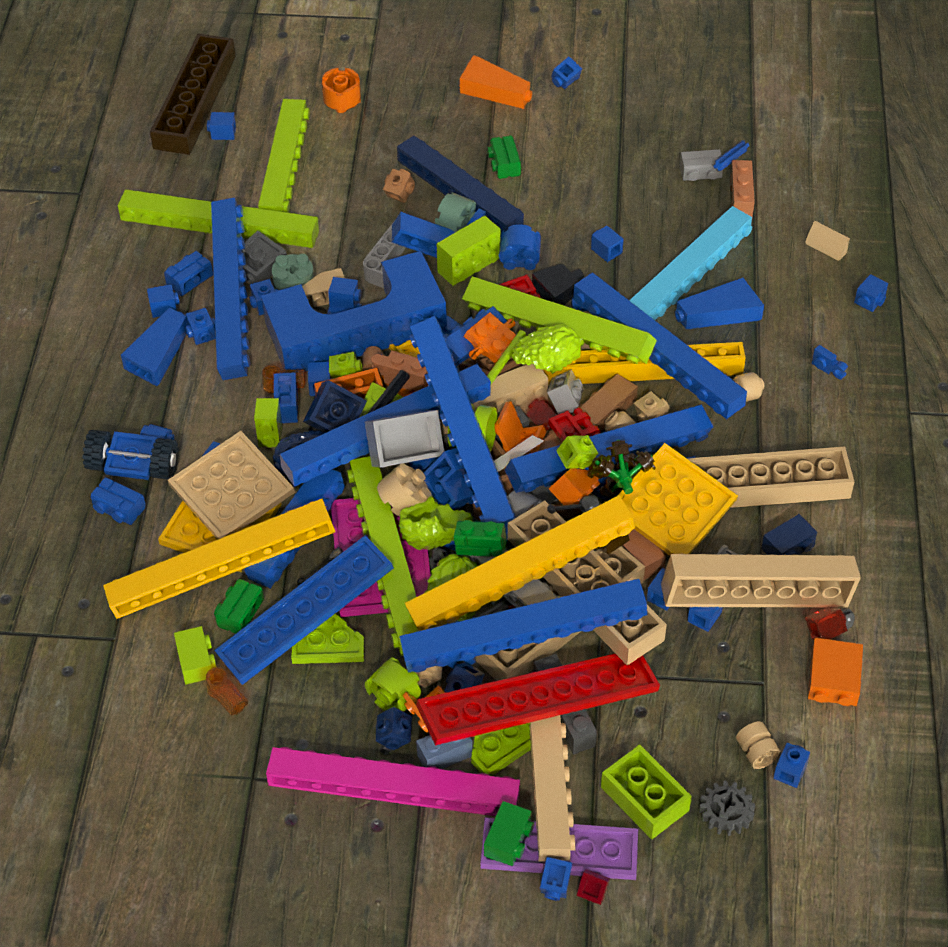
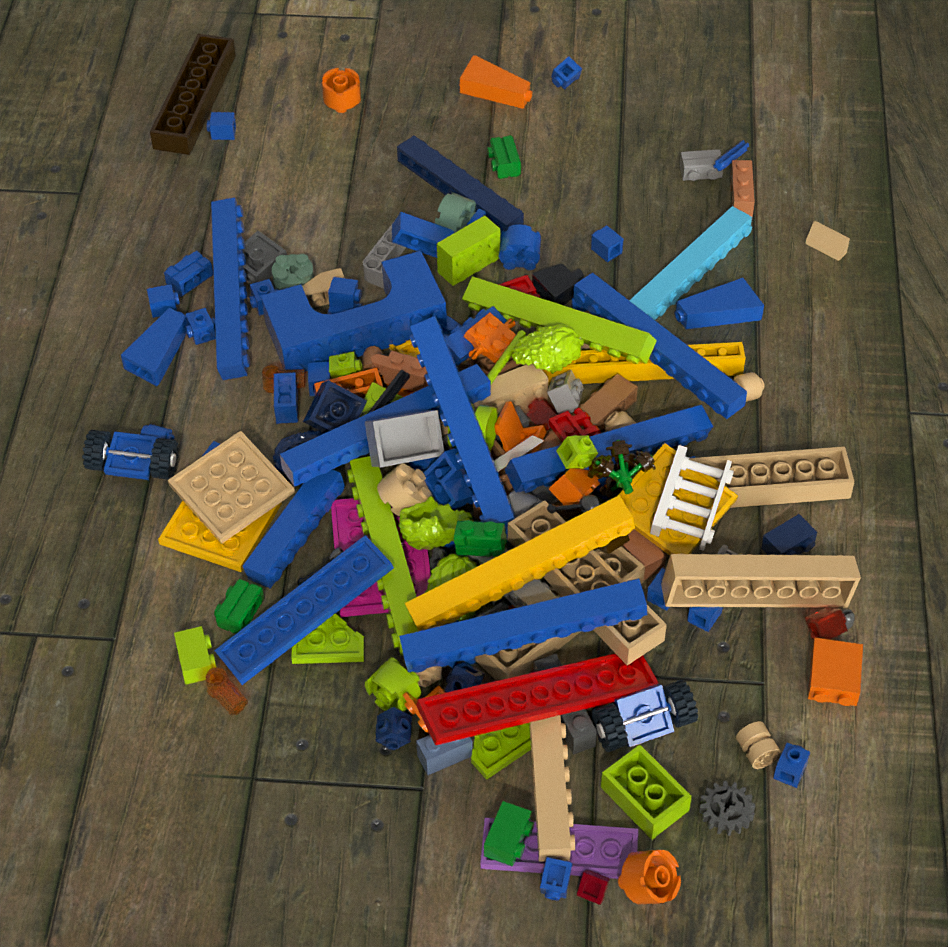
blue brick [90,477,146,525] -> none
yellow brick [103,499,335,619] -> none
lime brick [118,189,319,248] -> none
lime brick [254,398,283,448] -> none
lime brick [258,99,310,213] -> none
dark pink brick [266,747,520,816] -> none
medium nougat brick [383,169,415,203] -> none
tan brick [634,391,670,422] -> none
blue plate [812,345,848,380] -> none
blue brick [854,274,888,312] -> none
none -> plate [592,679,698,752]
none -> orange brick [618,850,681,905]
none -> white fence [650,445,734,551]

